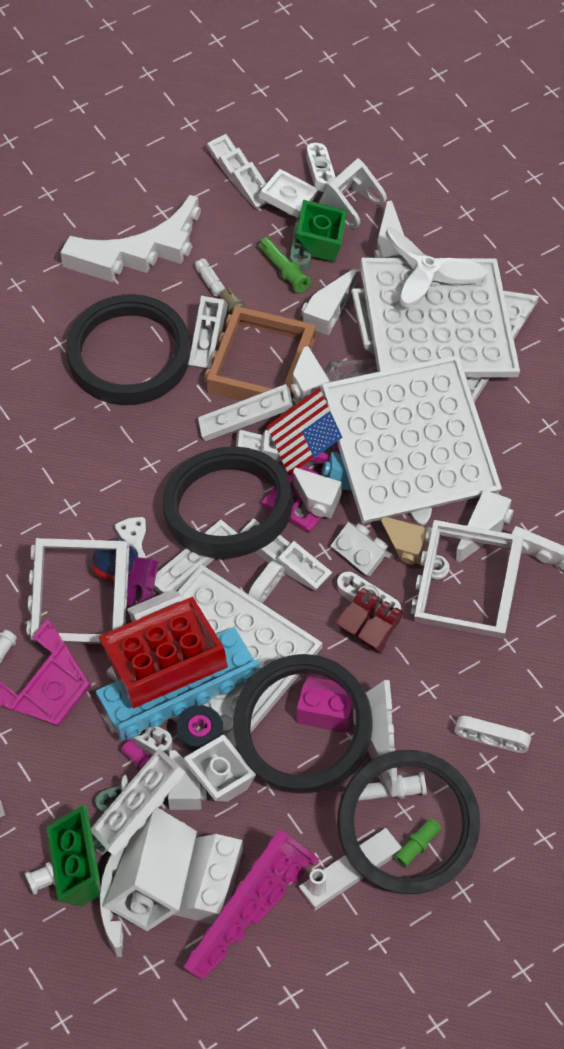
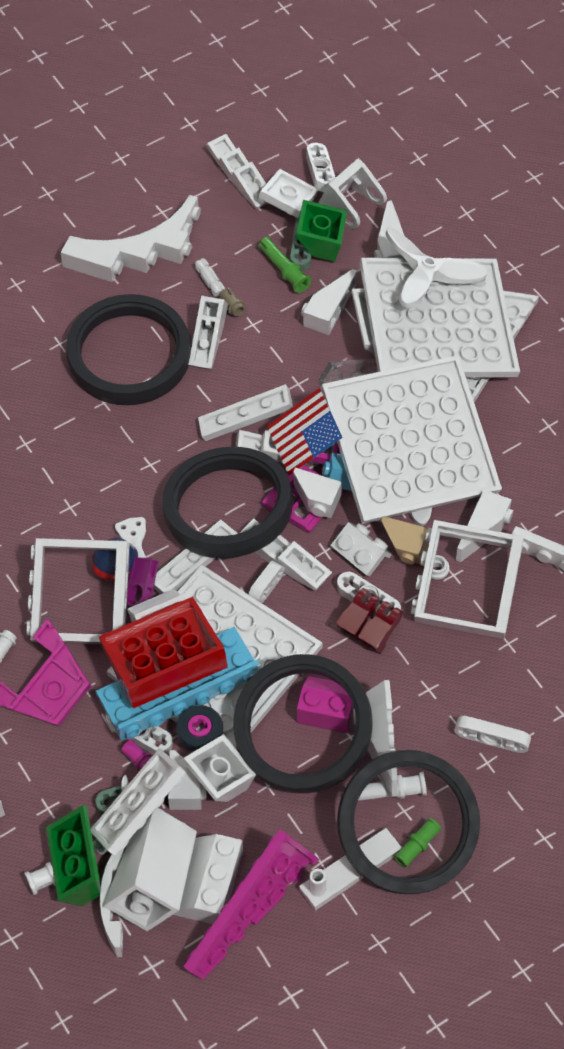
nougat window [204,306,316,401] -> none
white slope [291,346,330,407] -> none

